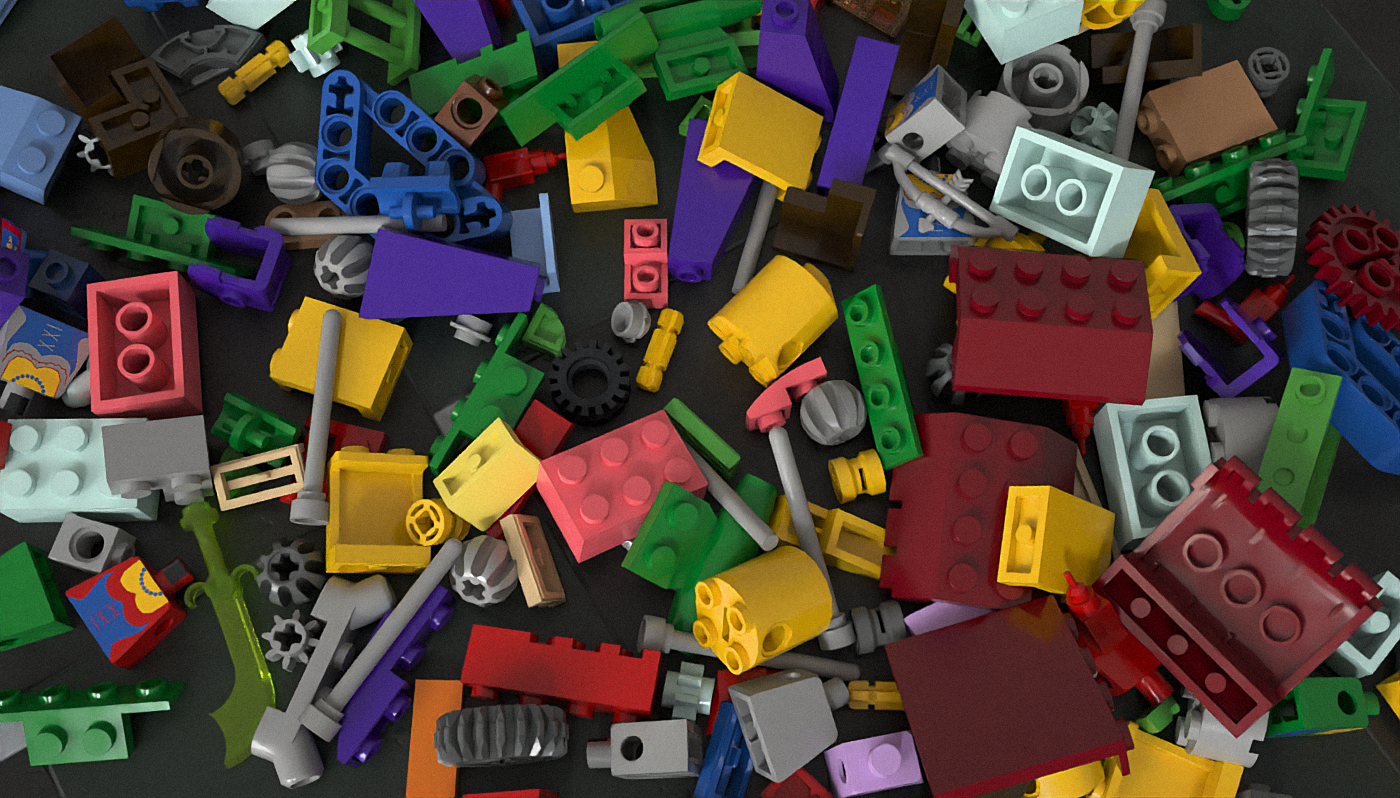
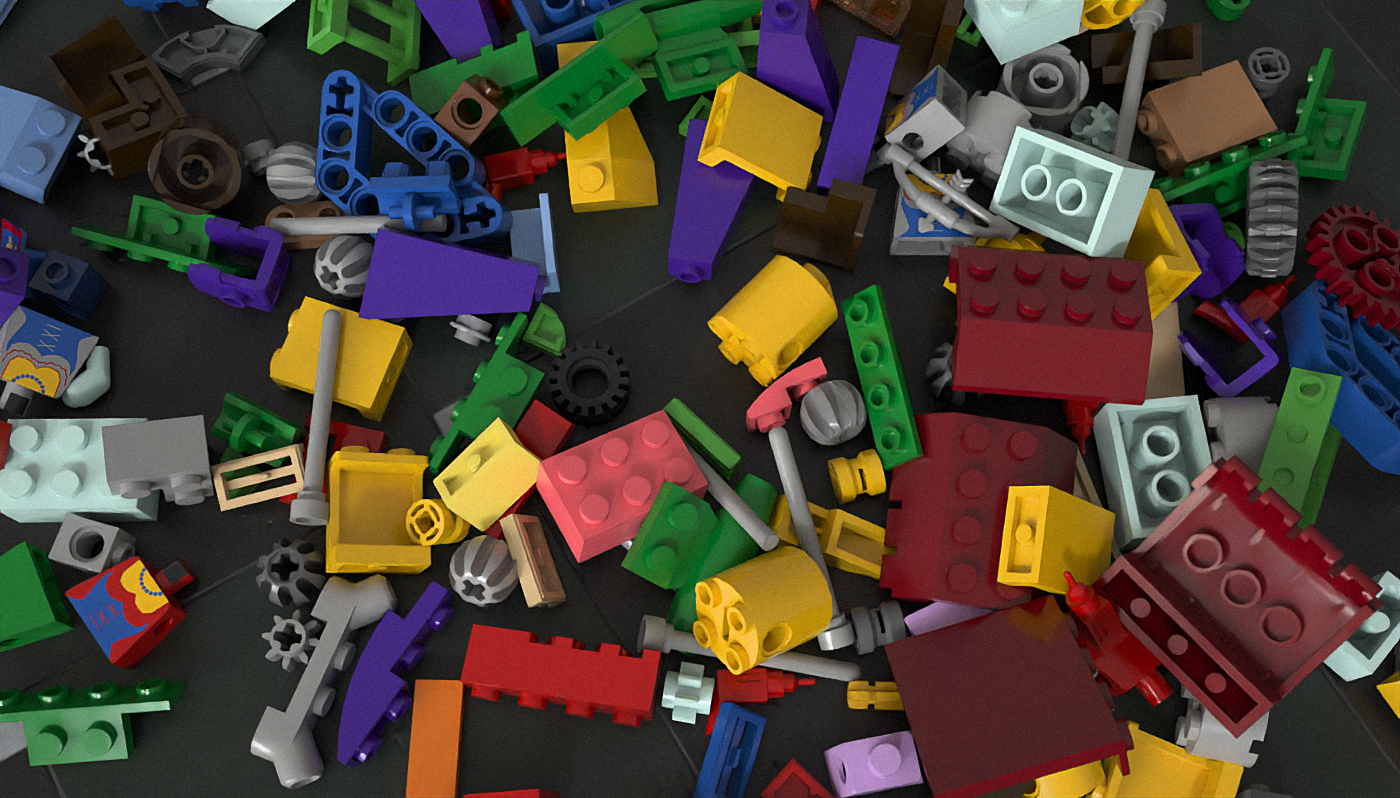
coral brick [87,271,203,421] -> none
clear neon green sword [180,501,275,769] -> none
yellow axle [217,40,291,105] -> none
light aqua gear [288,29,343,78] -> none
light grey piece [298,538,463,743] -> none
dark grey gear [434,704,569,768] -> none
light grey torso [586,719,704,779] -> none
light grey plate [611,300,651,343] -> none
coral slope [624,219,668,309] -> none
yellow axle [636,308,684,393] -> none
light grey torso [728,668,850,783] -> none
light grey bar [732,180,779,294] -> none
bright green tile [1133,695,1181,734] -> none
green torso [1264,677,1380,738] -> none

